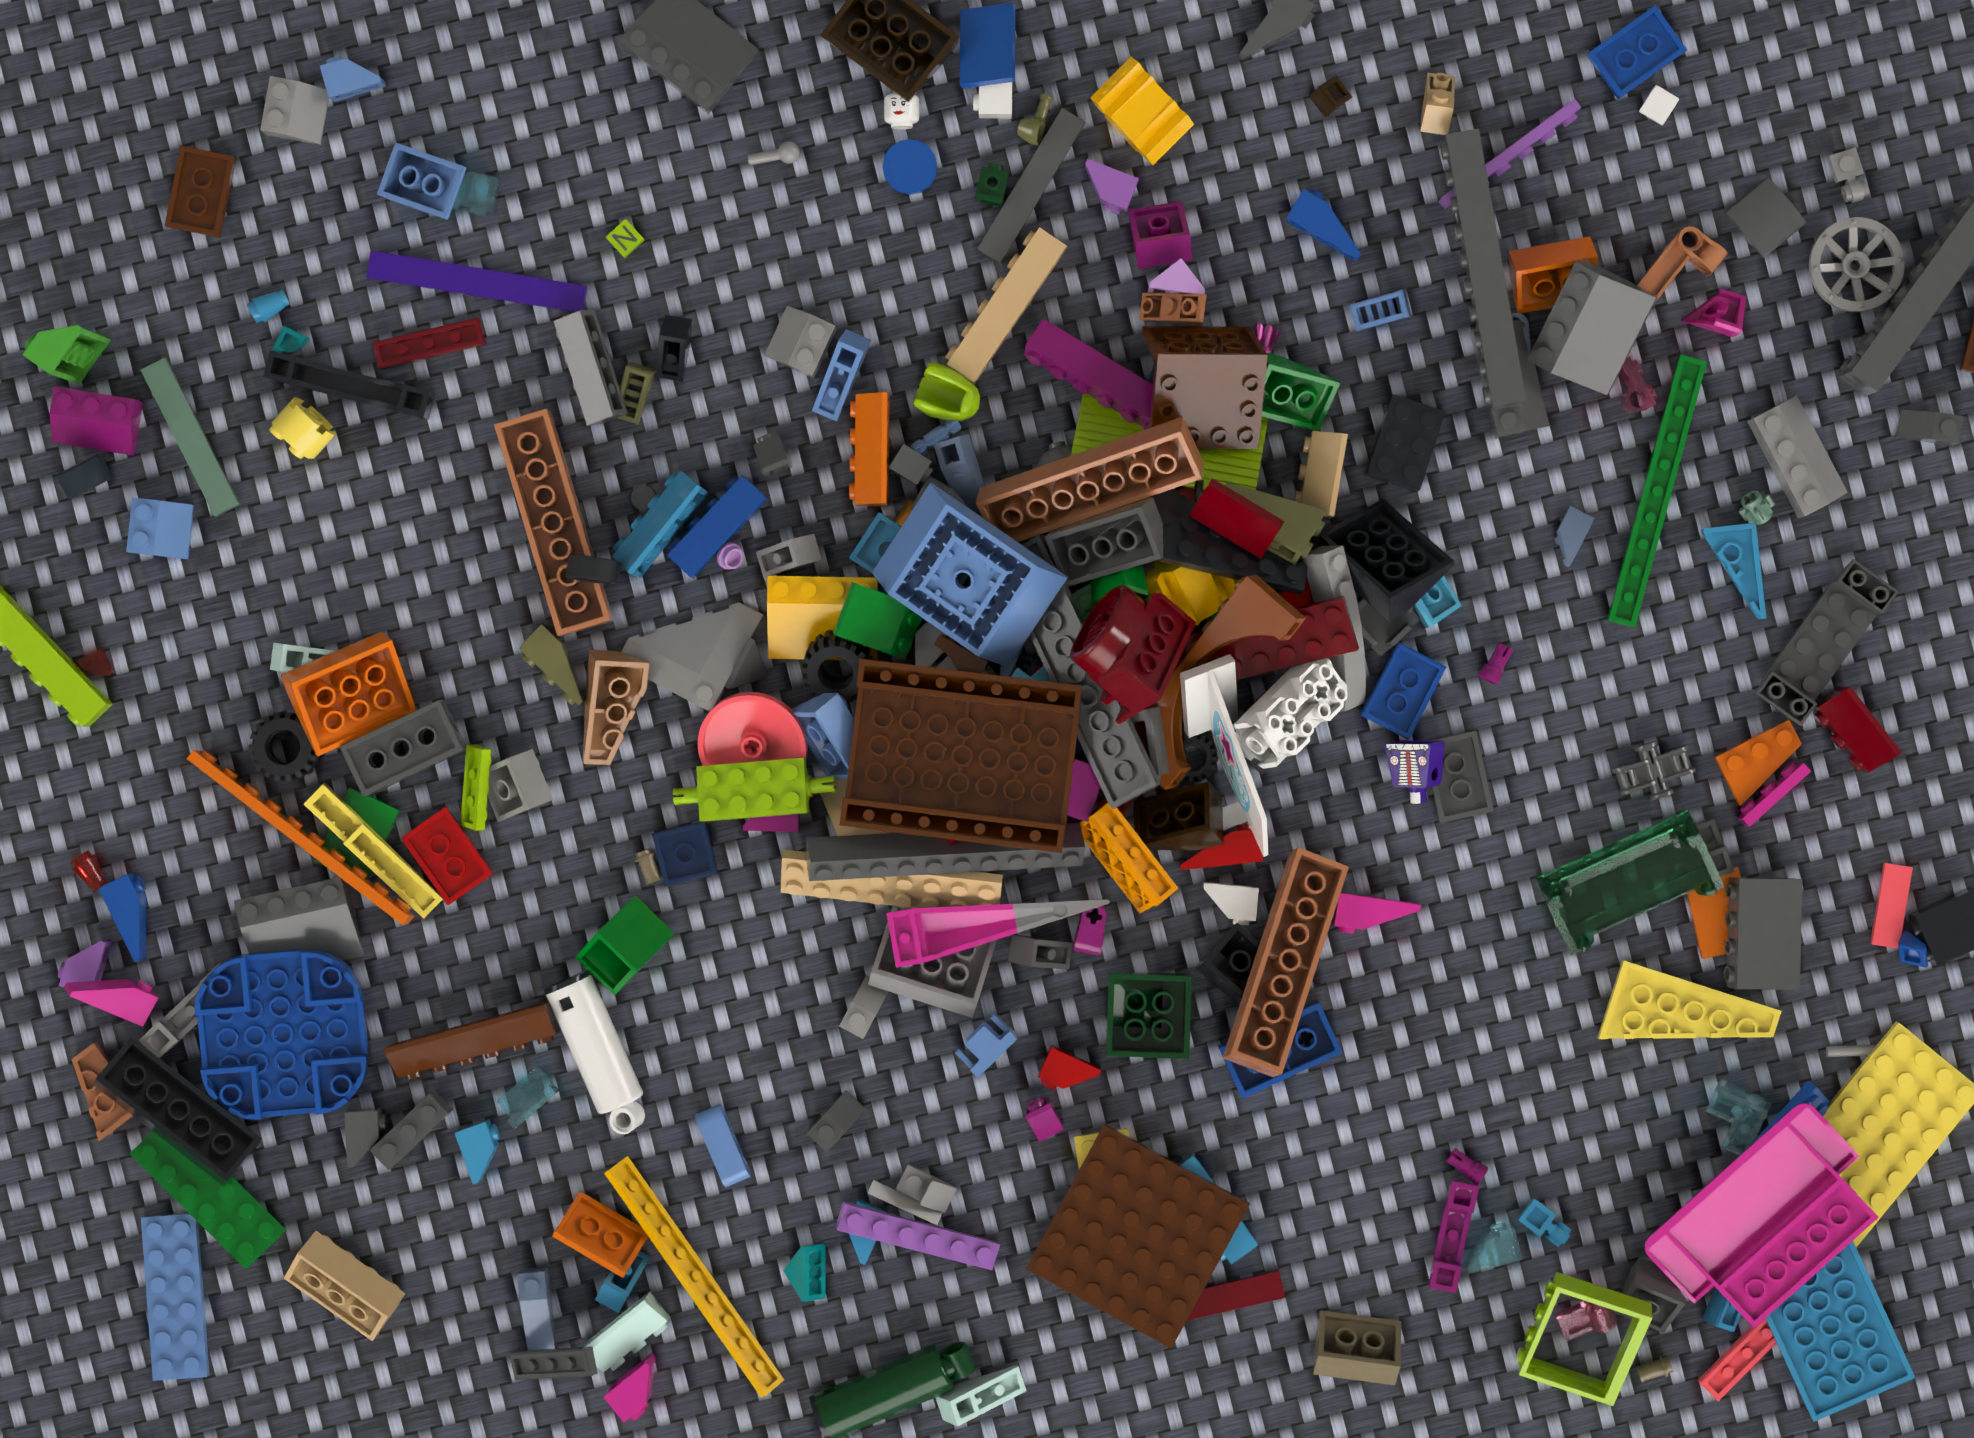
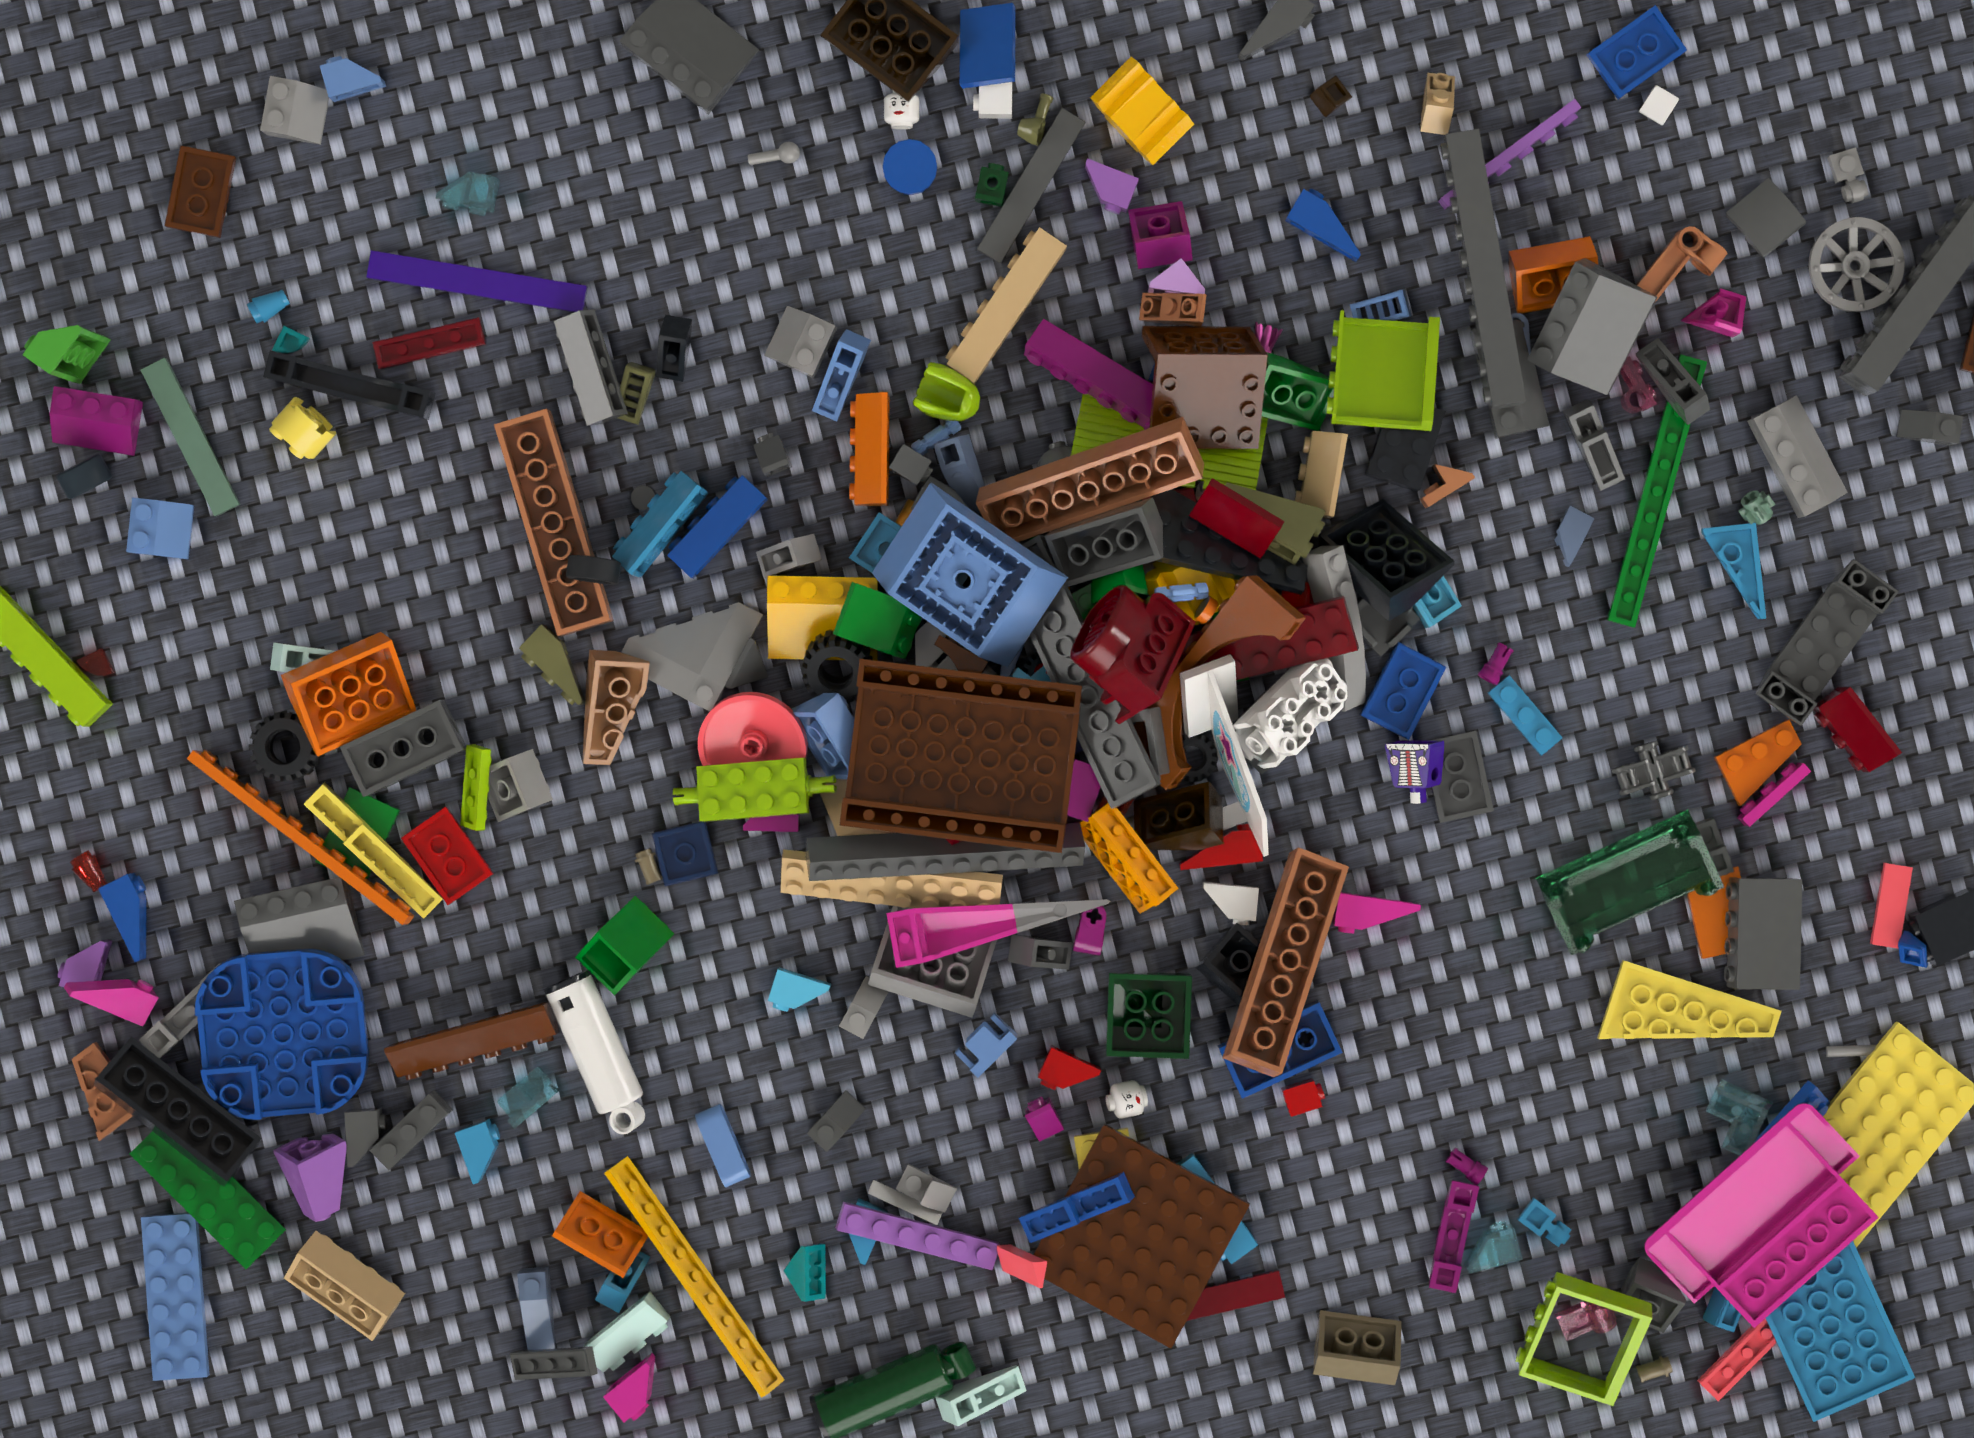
medium blue slope [377,142,467,220] -> none
lime tile [606,219,645,258] -> none
lavender plate [717,542,743,569] -> none
none -> medium lavender slope [273,1134,347,1222]
none -> medium azure slope [768,967,831,1012]
none -> coral slope [997,1244,1047,1288]
none -> blue slope [1019,1172,1135,1243]
none -> white head [1106,1080,1148,1119]
none -> light blue axle [1154,582,1209,602]
none -> orange tile [1193,596,1218,624]
none -> red brick [1281,1078,1325,1117]
none -> lime panel [1327,310,1440,431]
none -> nougat slope [1420,464,1475,509]
none -> dark azure plate [1487,675,1562,756]
none -> dark grey slope [1563,399,1625,491]
none -> dark grey slope [1635,338,1710,425]

